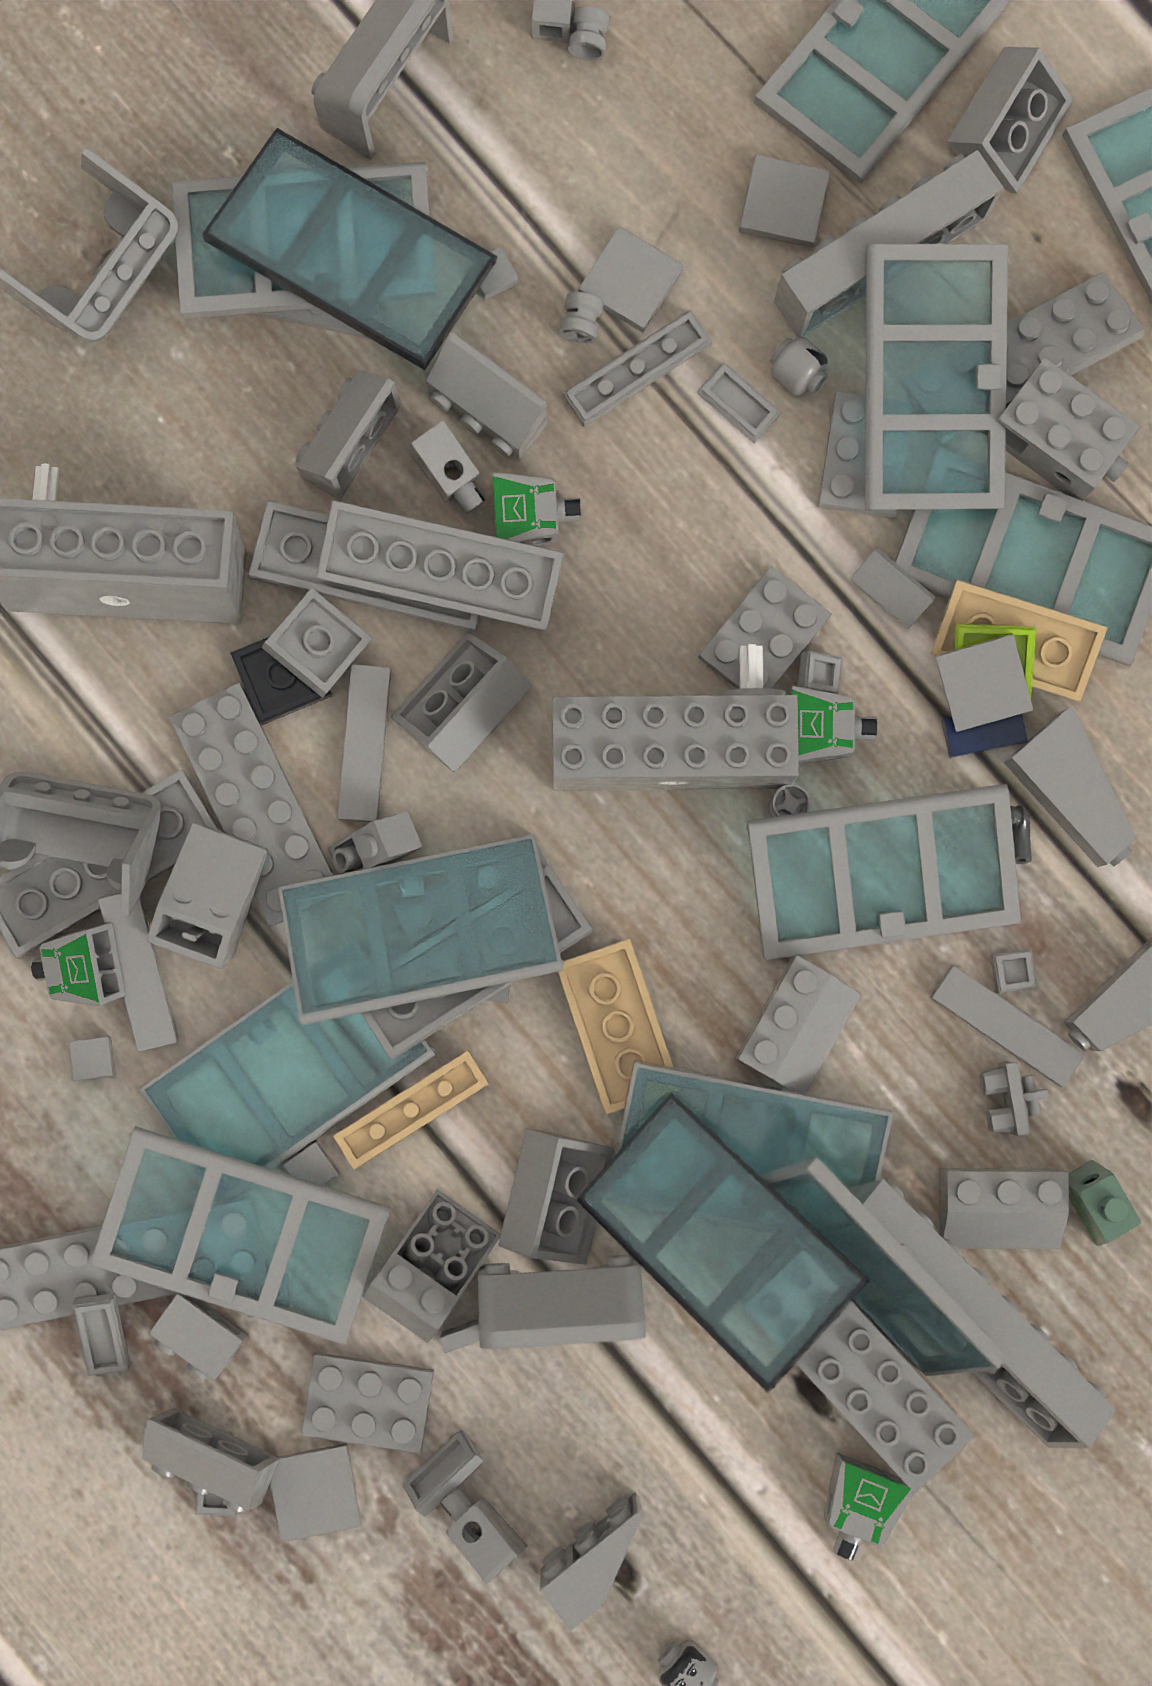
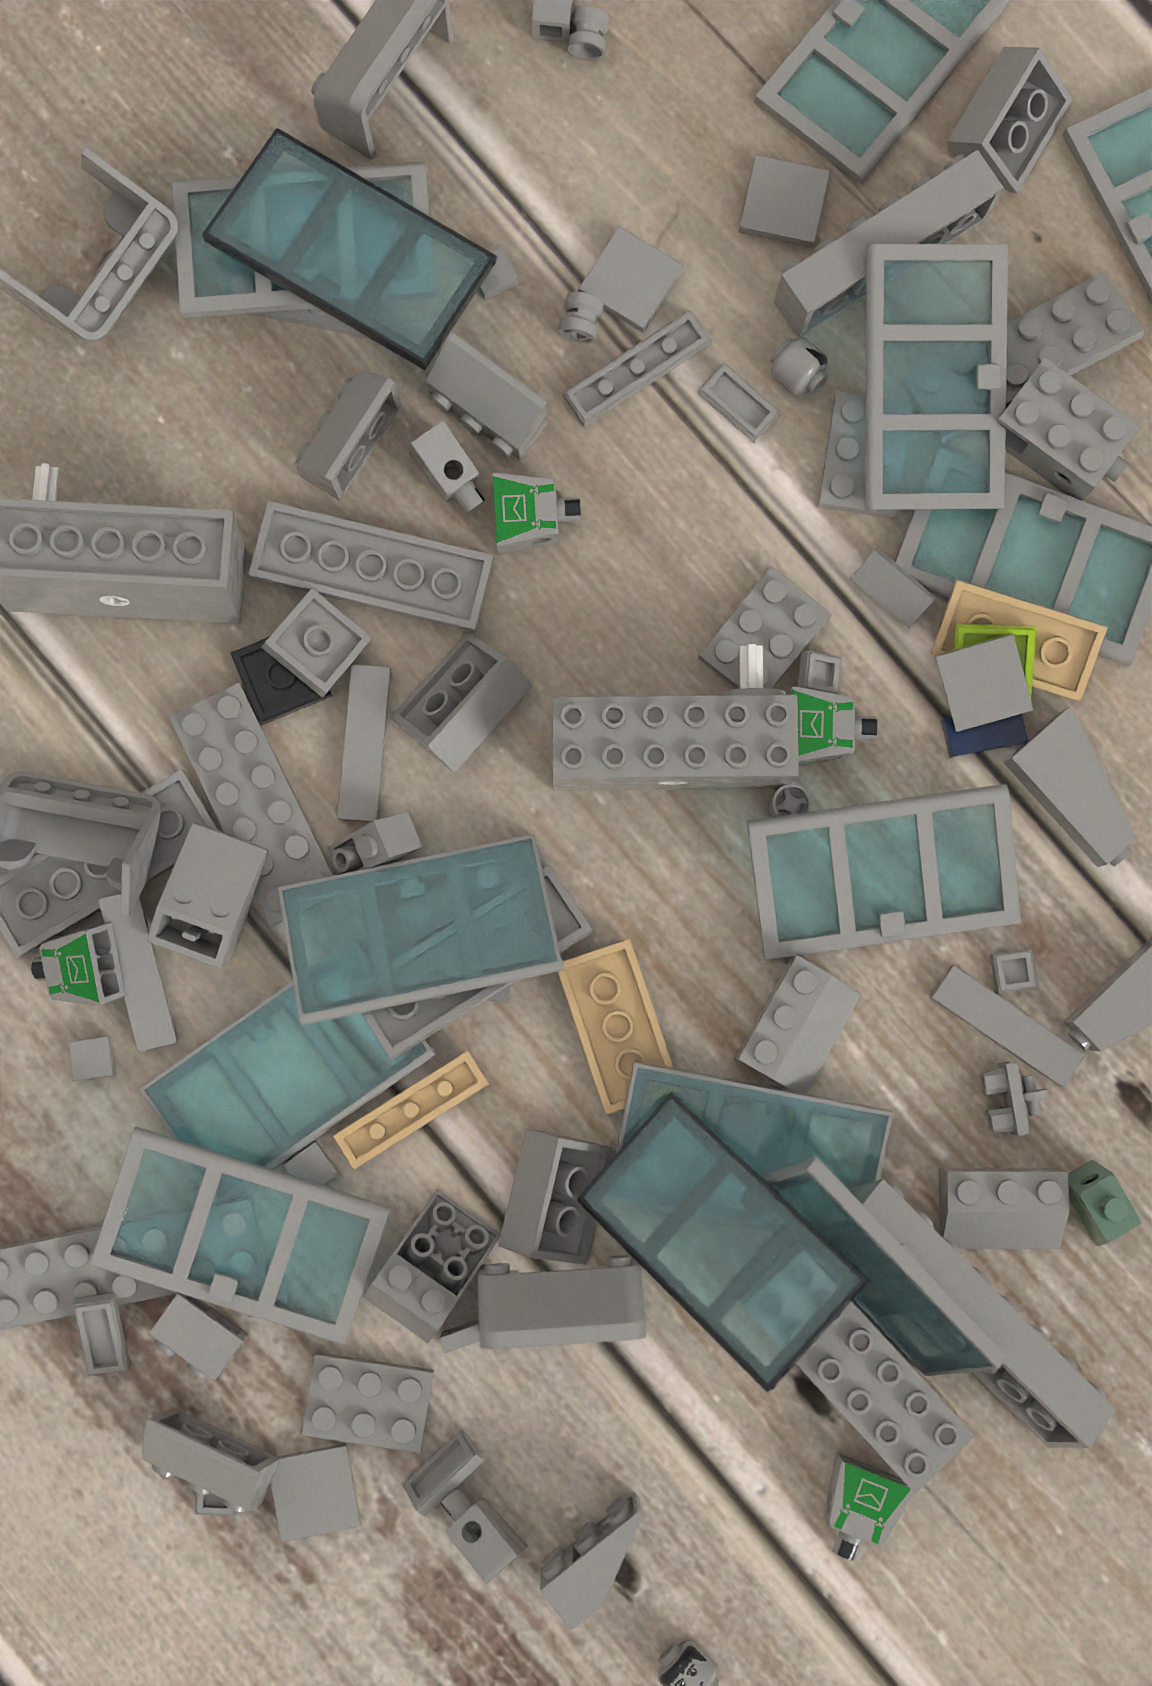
light grey plate [317,500,564,630] -> none
dark grey arm [1010,805,1032,864] -> none

